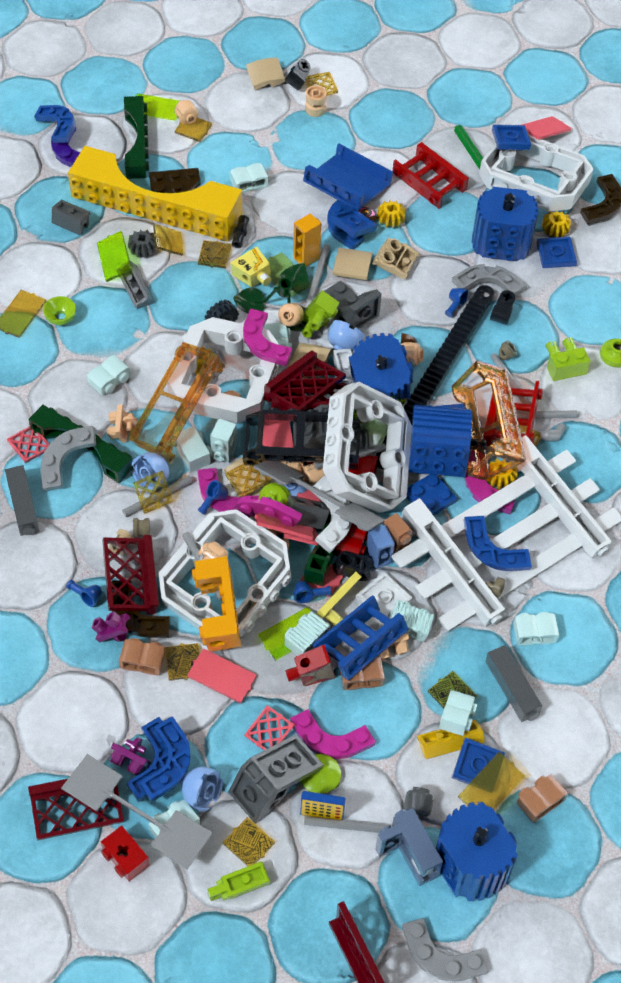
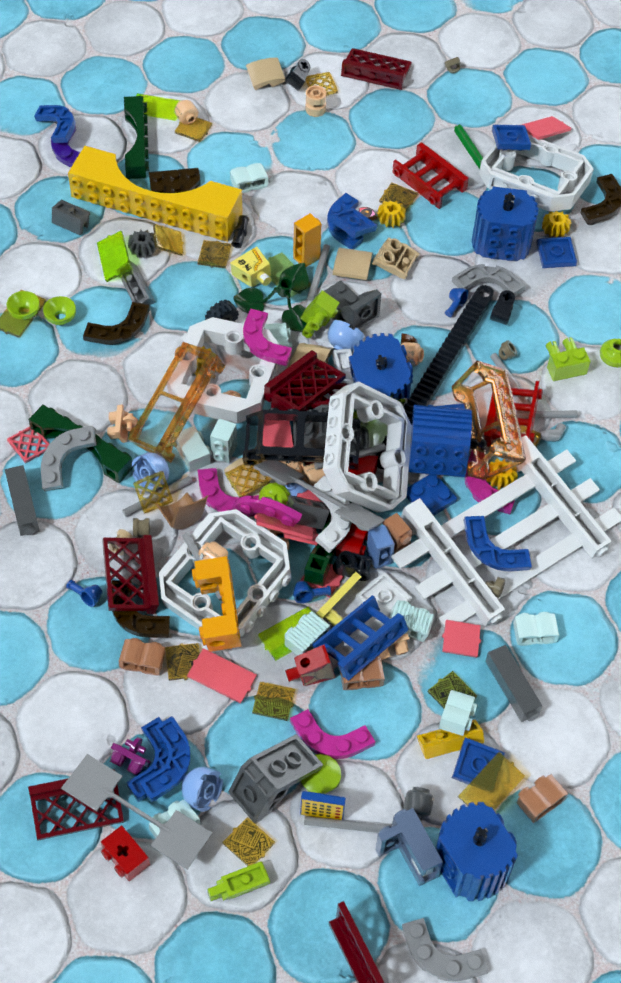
light aqua brick [87,355,130,396] -> none
magenta hips [92,612,130,643] -> none
blue bar [197,480,228,515] -> none
coral window [244,705,295,750] -> none
light nougat head [278,303,304,327] -> none
blue panel [303,143,393,211] -> none
none -> lime piece [6,291,40,320]
none -> dark brown plate [83,302,150,345]
none -> medium nougat piece [156,492,208,530]
none -> clear yellow piece [252,682,295,721]
none -> dark red fence [341,48,412,90]
none -> clear yellow piece [379,182,418,211]
none -> coral piece [442,620,481,658]
none -> dark tan tile [444,57,461,73]

